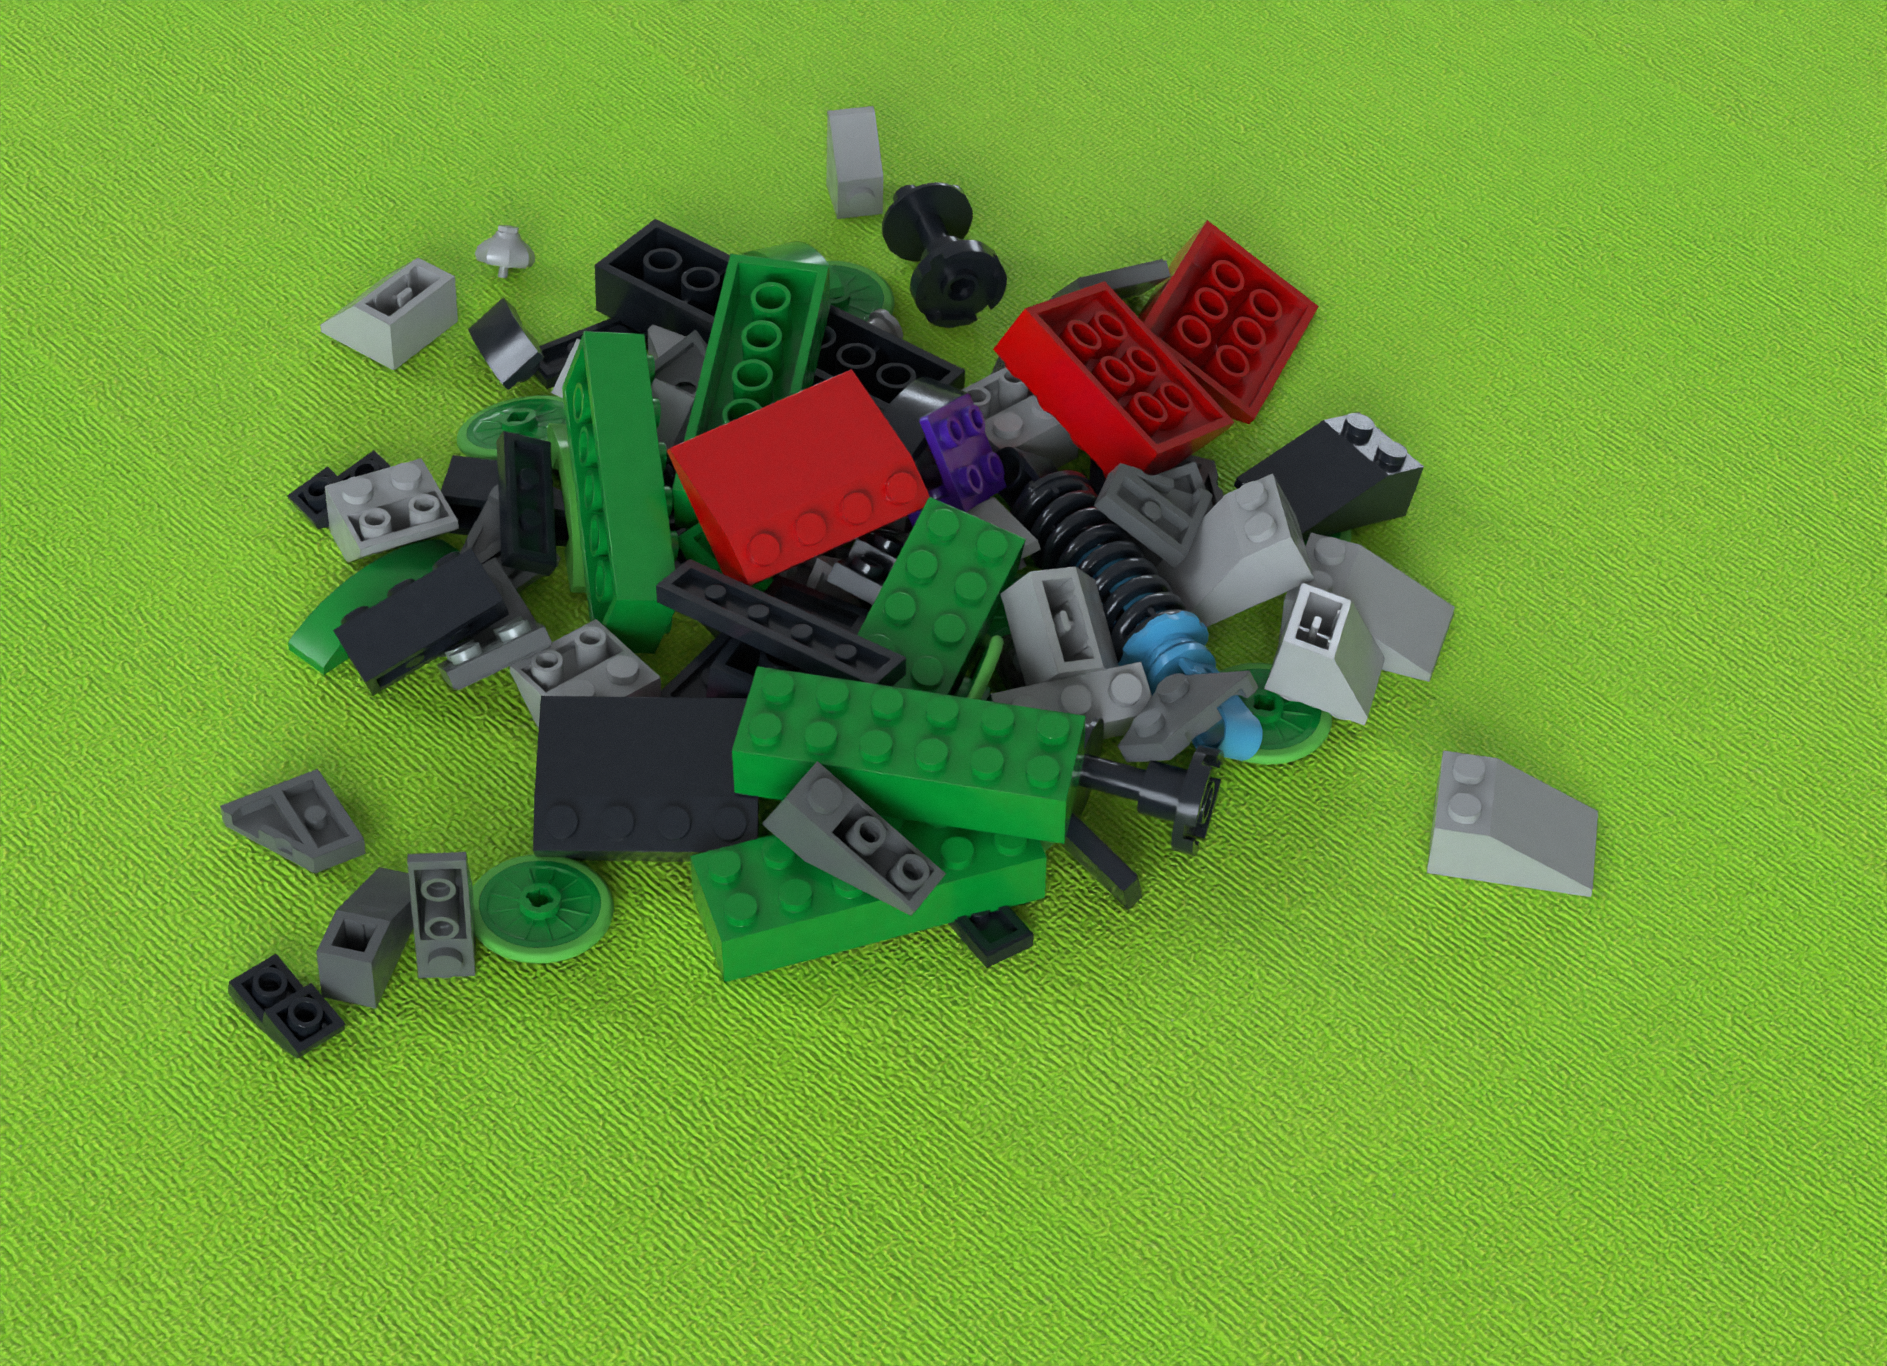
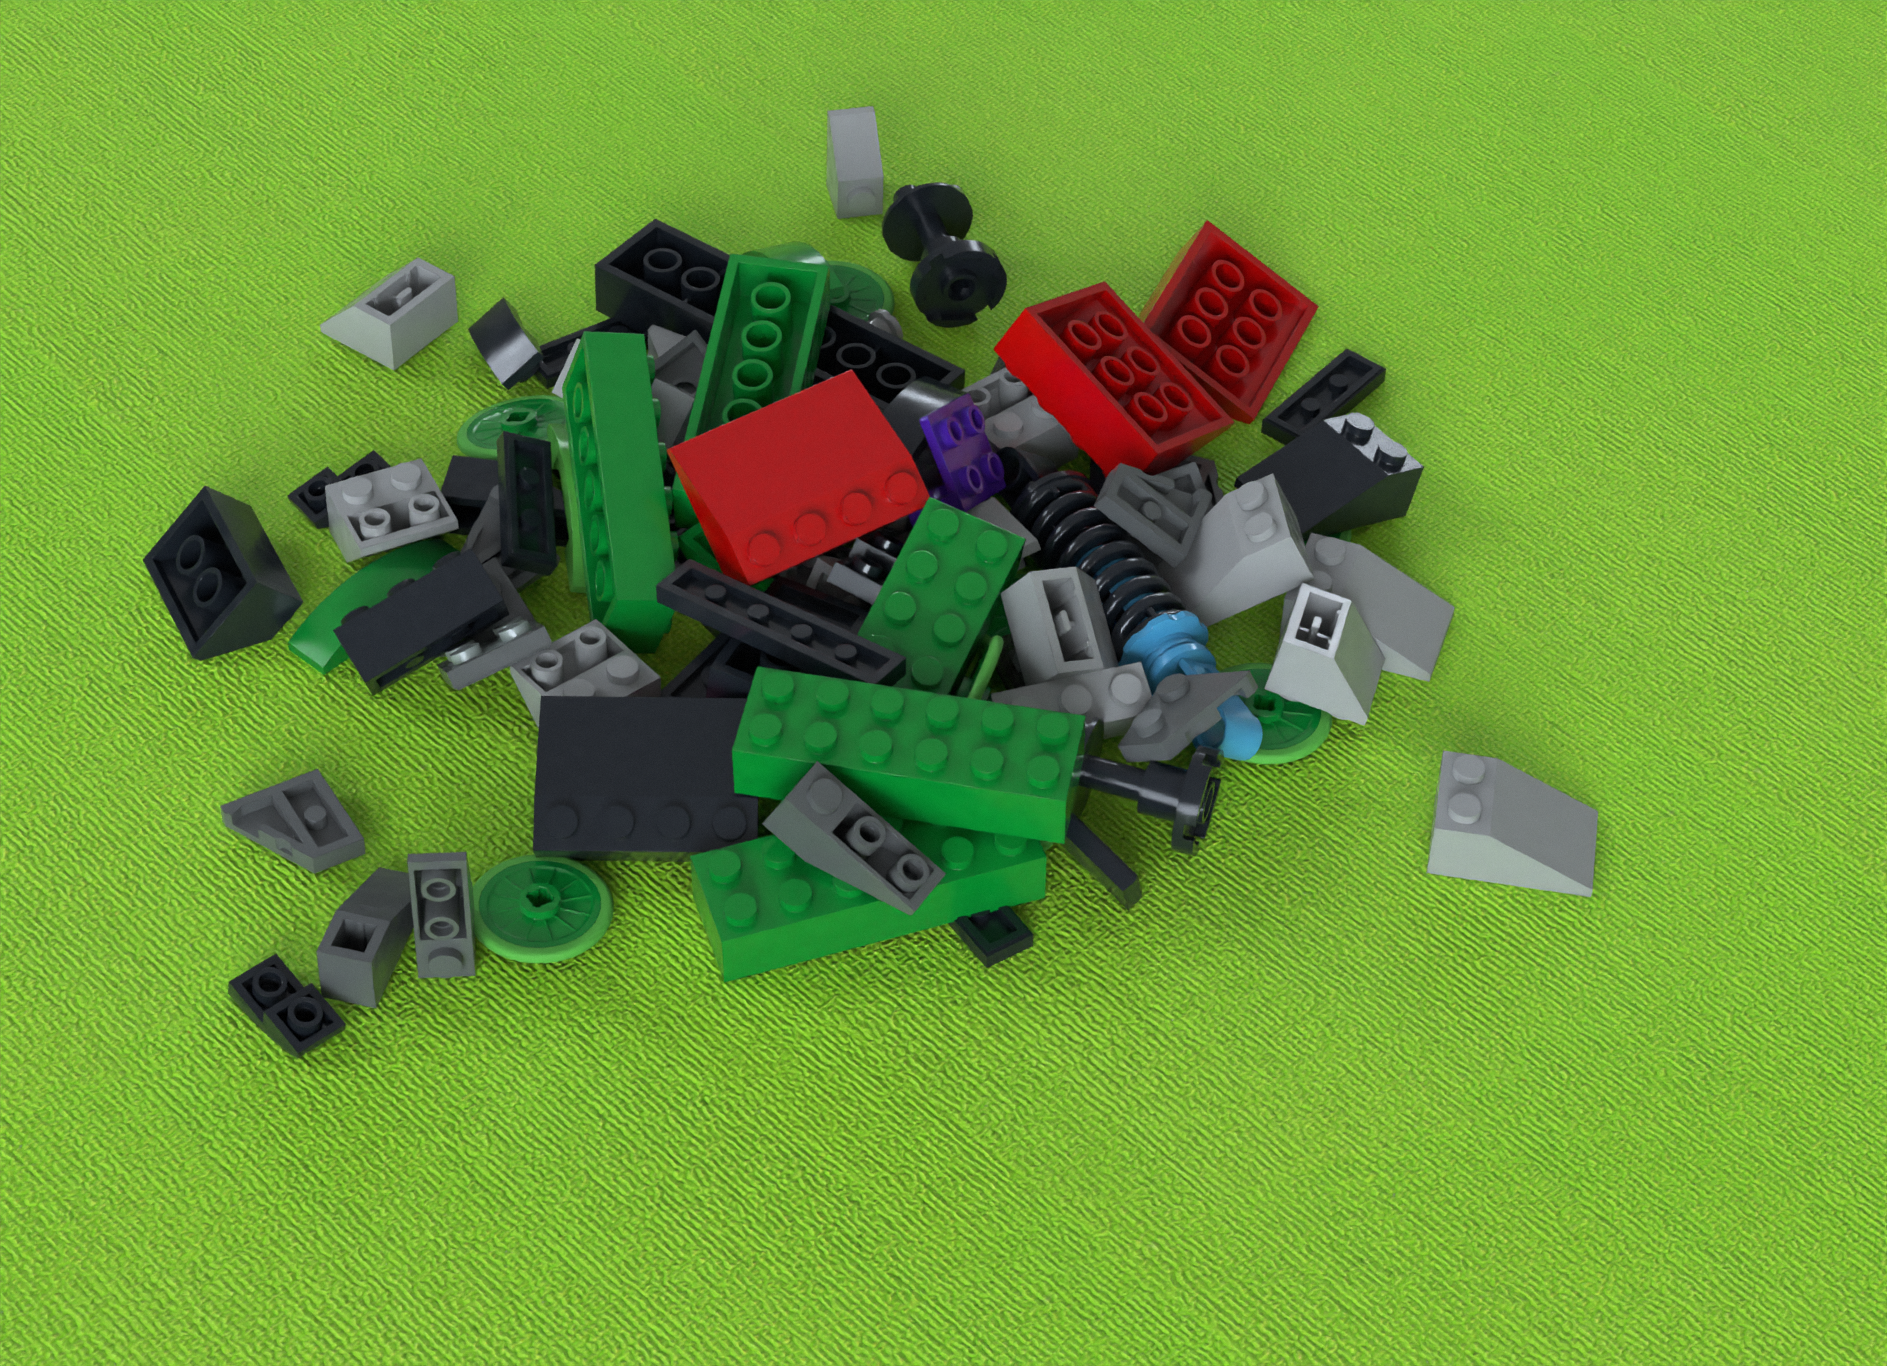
light grey piece [475,225,535,278] -> none
dark grey tile [1049,259,1171,300] -> none
none -> black slope [143,486,303,661]
none -> black tile [1261,349,1386,445]

